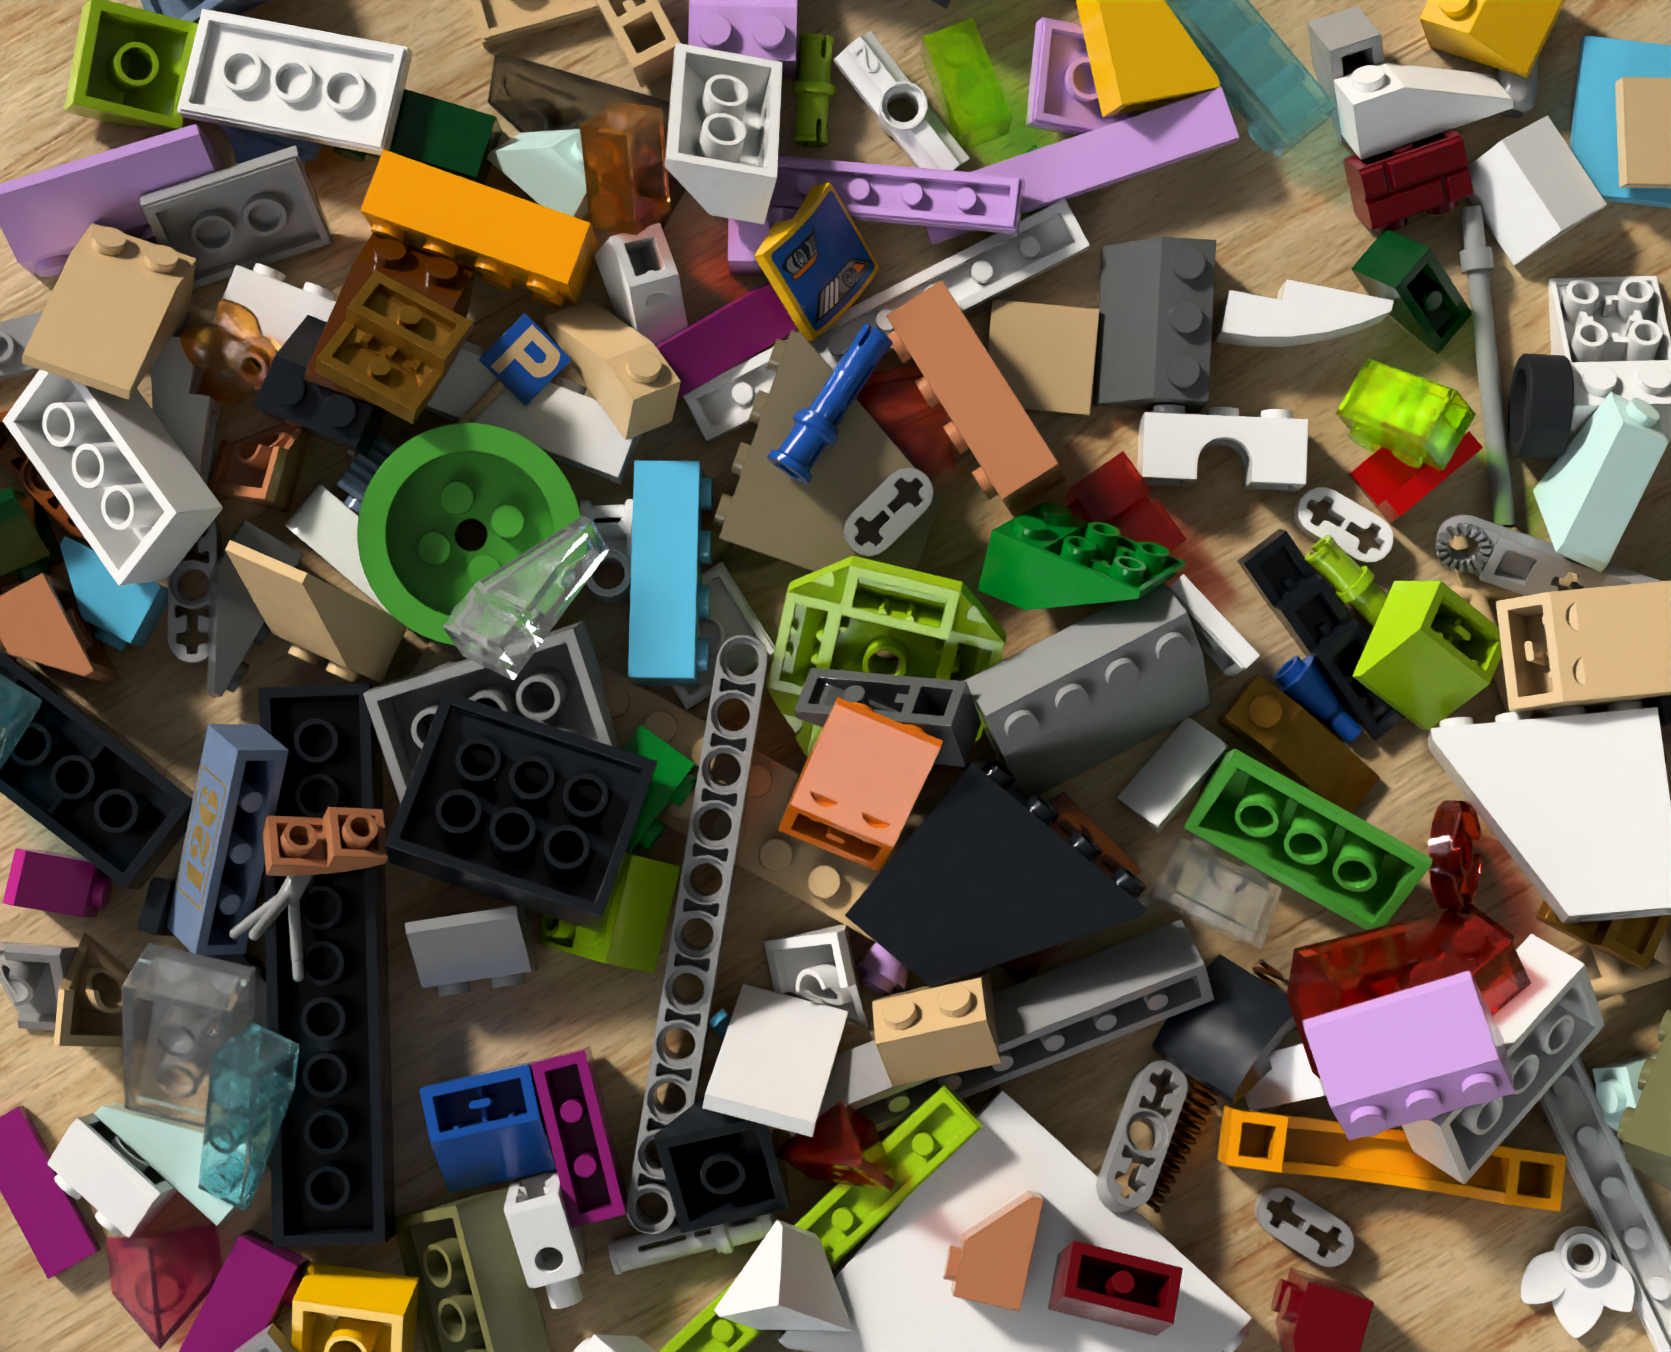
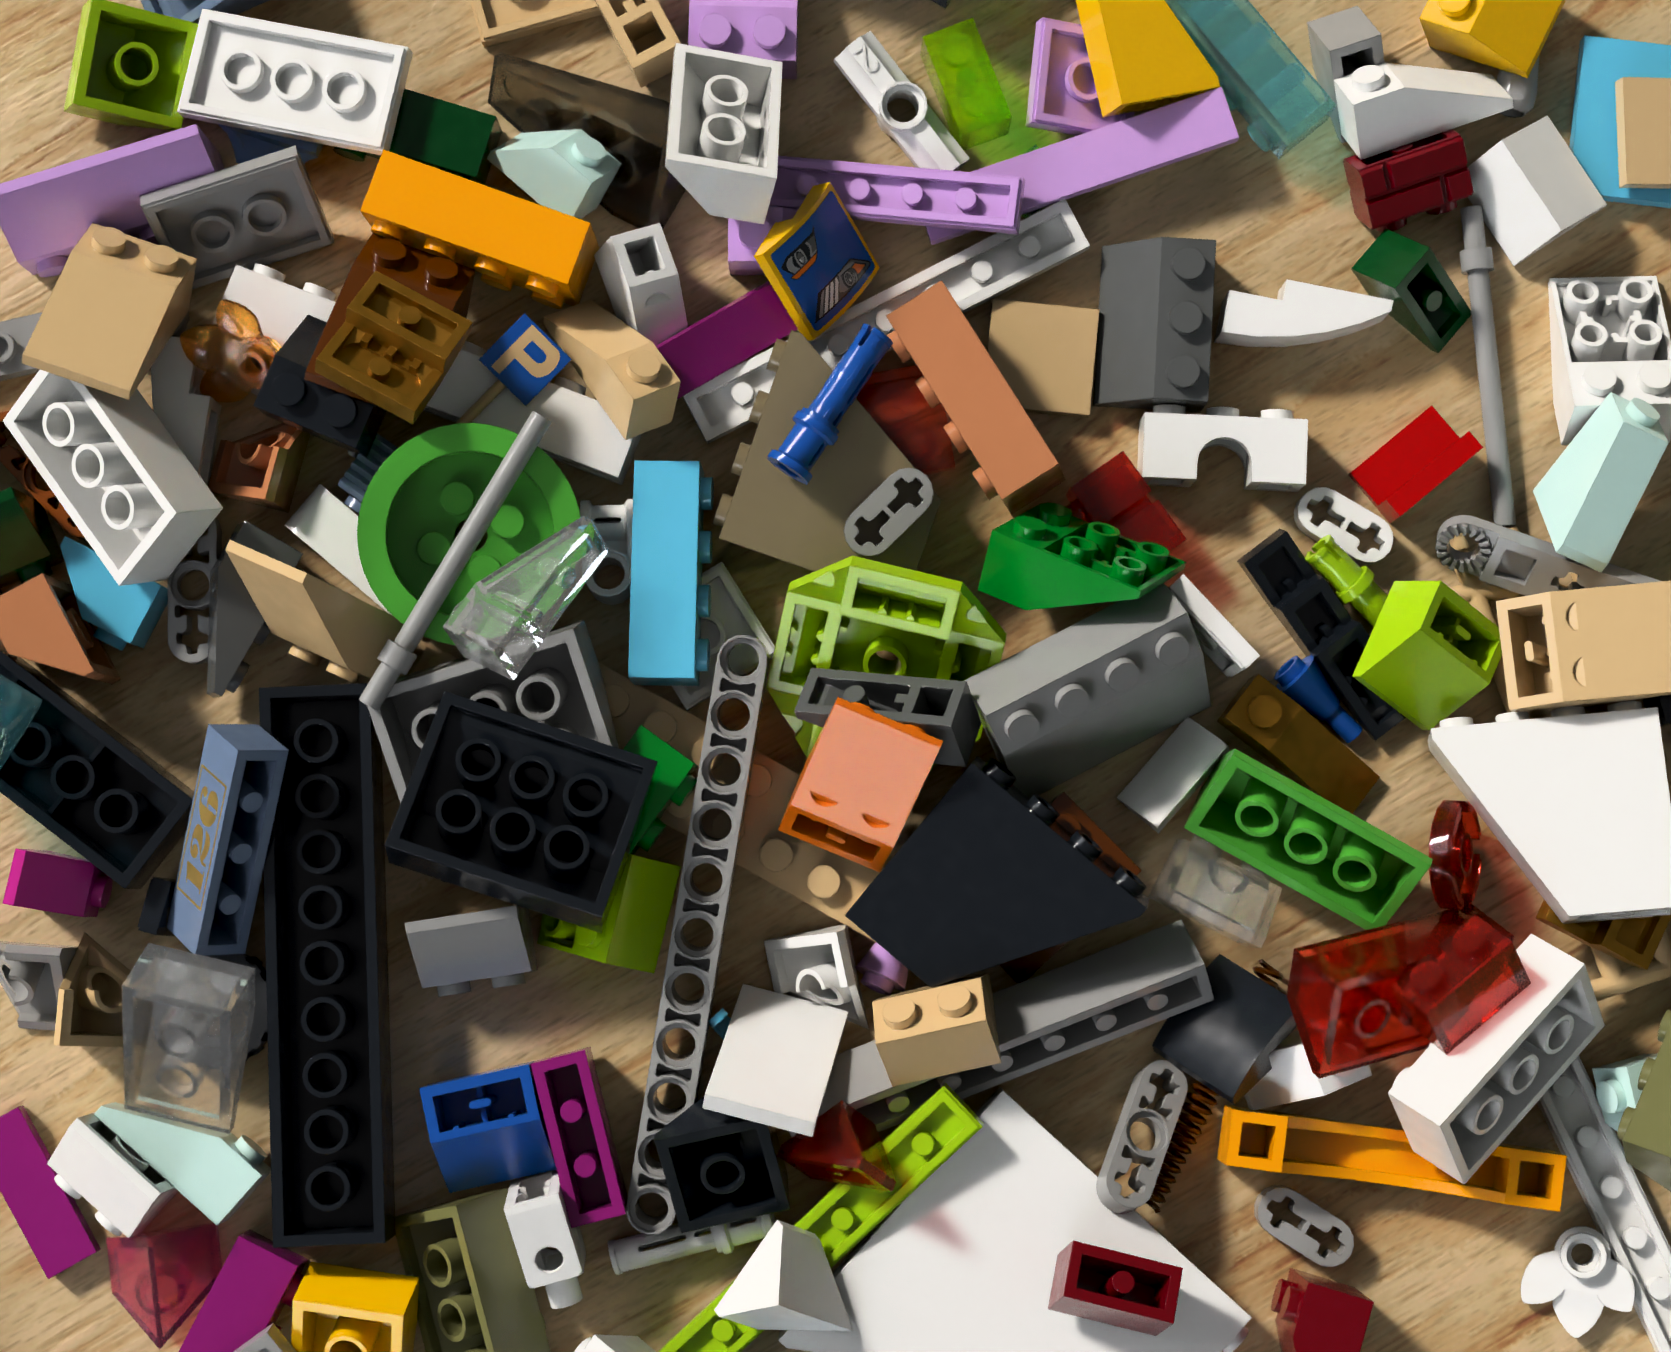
clear light blue slope [198,1022,300,1211] -> none
light grey plant [229,875,313,982] -> none
nougat slope [262,807,388,876] -> none
clear orange brick [580,101,671,235] -> none
lime pin [792,33,835,147] -> none
nougat slope [943,1191,1043,1311] -> none
lavender slope [1303,970,1516,1140] -> none
clear neon green brick [1335,358,1476,470] -> none
black tyre [1508,353,1574,459] -> none
none -> light grey bar [358,411,552,711]

